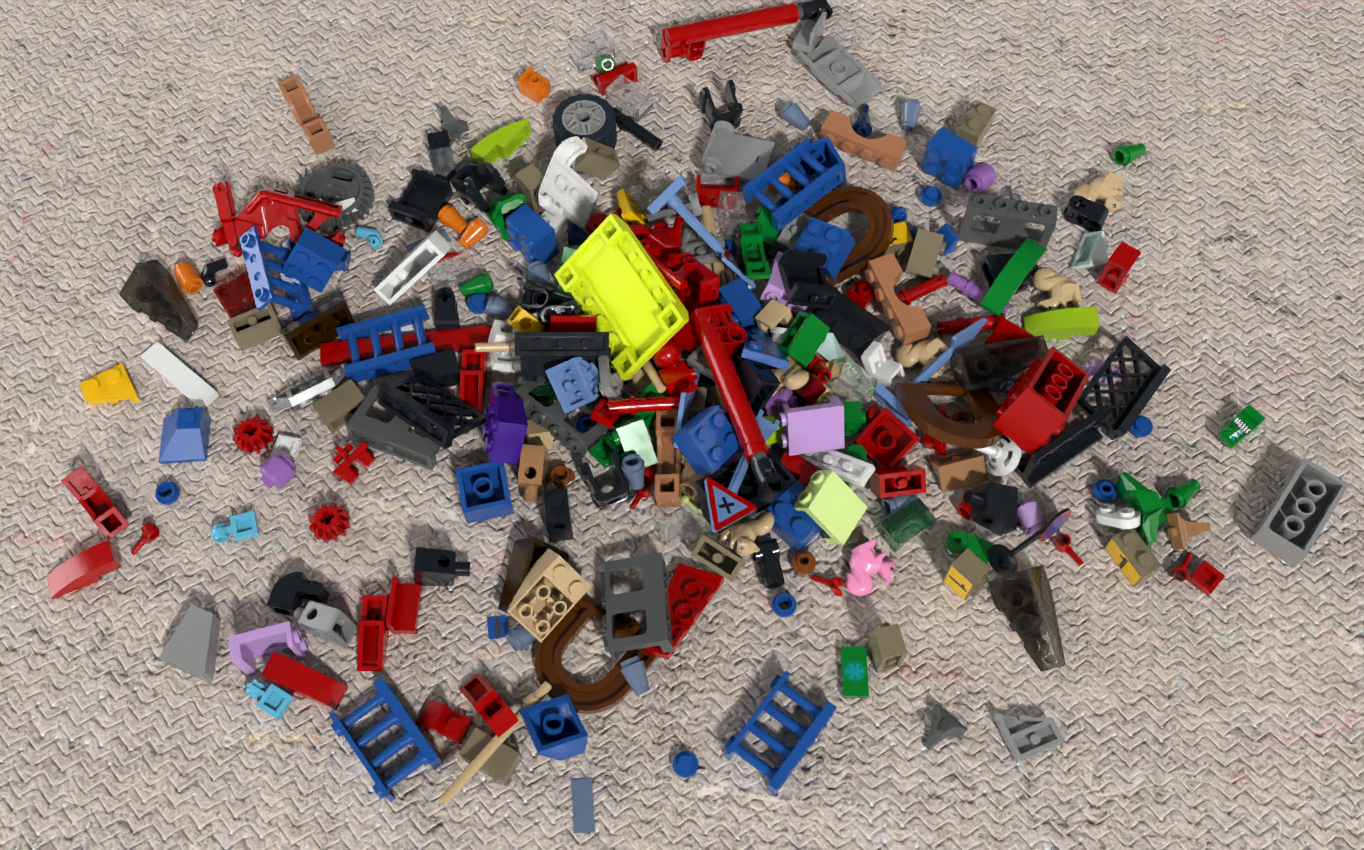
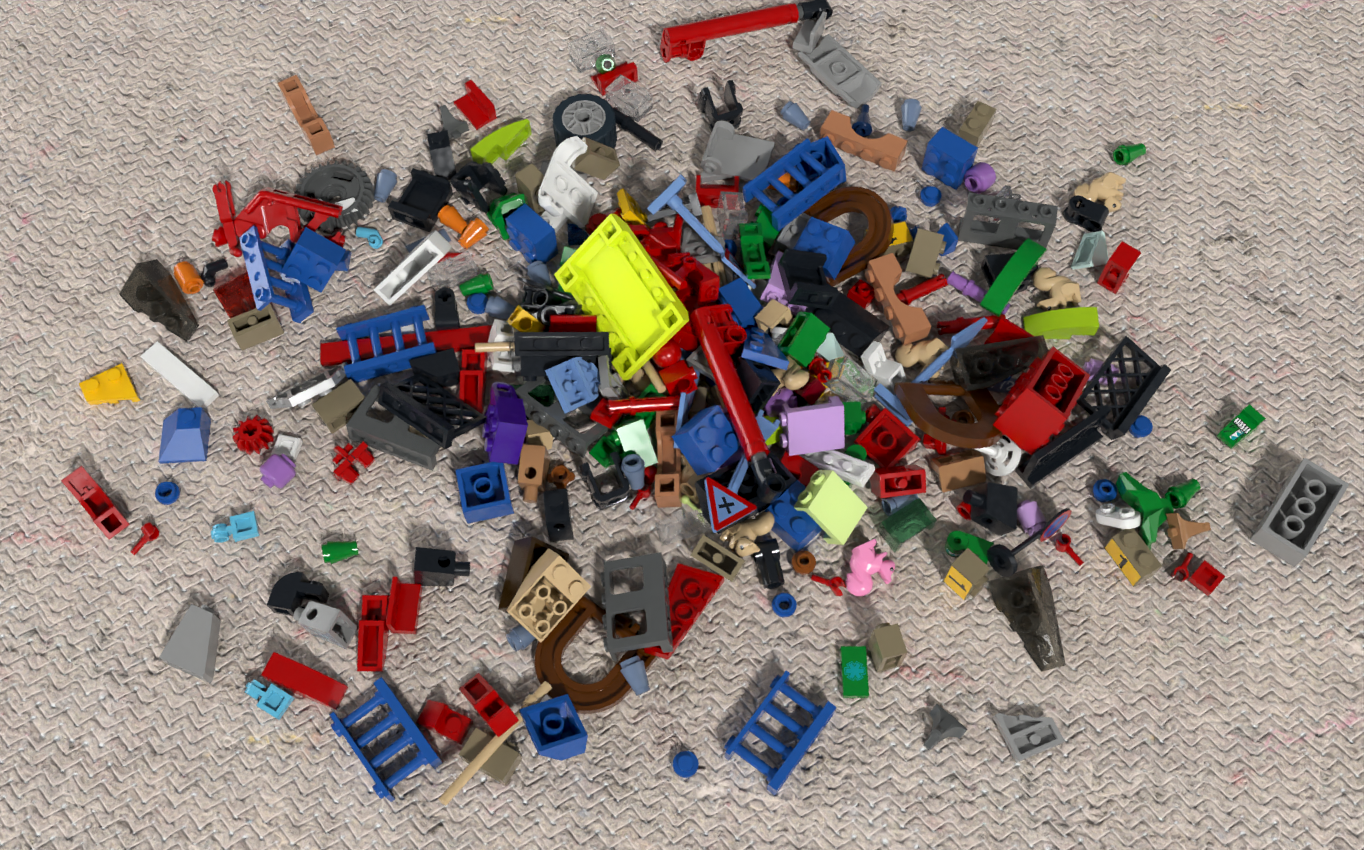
red slope [46,540,121,599] -> none
lavender panel [228,621,309,675] -> none
dark brown slope [279,297,355,361] -> none
red gear [309,502,351,544] -> none
blue sticker [487,615,508,640] -> none
orange brick [517,66,551,104] -> none
sand blue sticker [571,778,595,833] -> none
blue plate [576,415,598,434] -> none
none -> green cone [321,541,359,565]
none -> sand blue cone [374,169,398,203]
none -> red panel [454,80,497,130]

